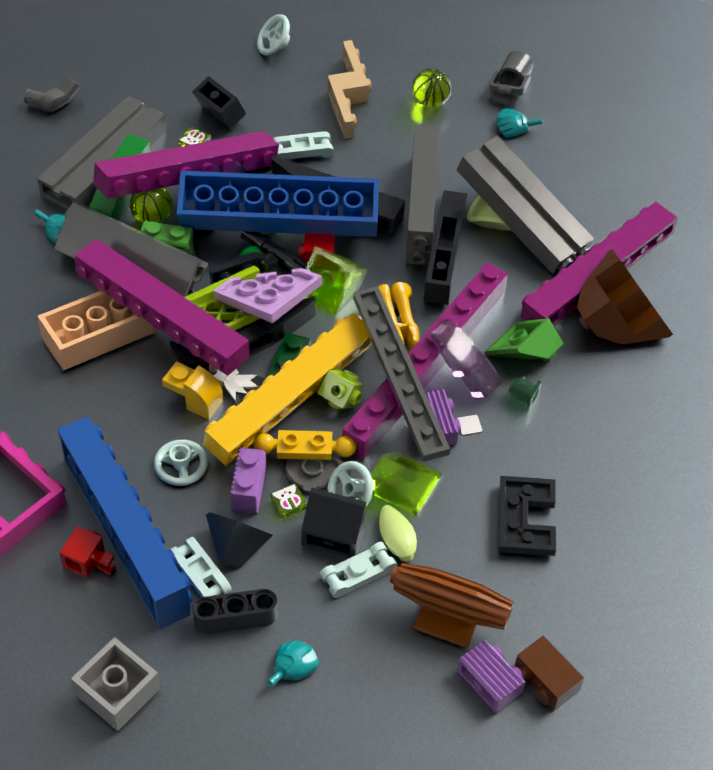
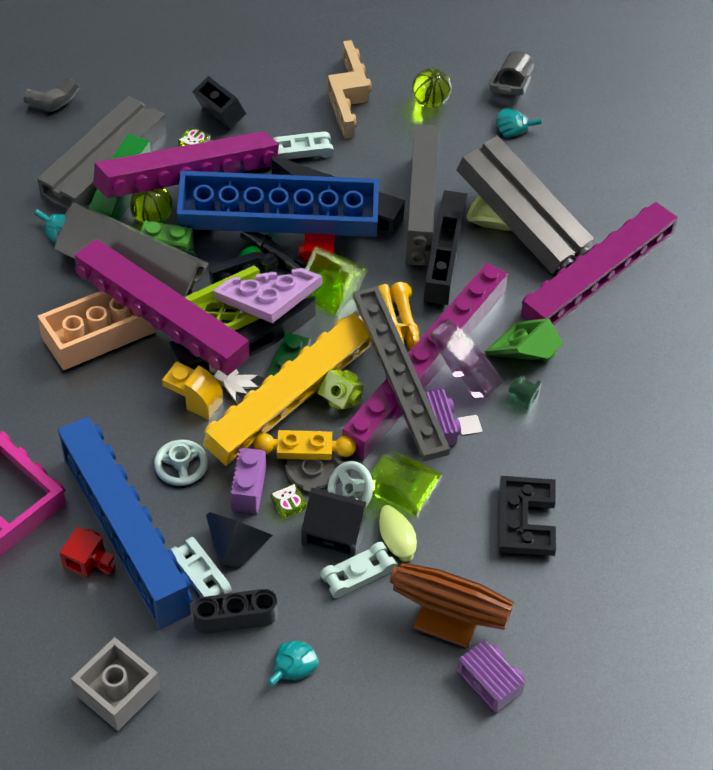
light aqua piece [257,14,290,56] -> none
reddish brown brick [515,635,584,711] -> none
reddish brown brick [577,249,673,344] -> none

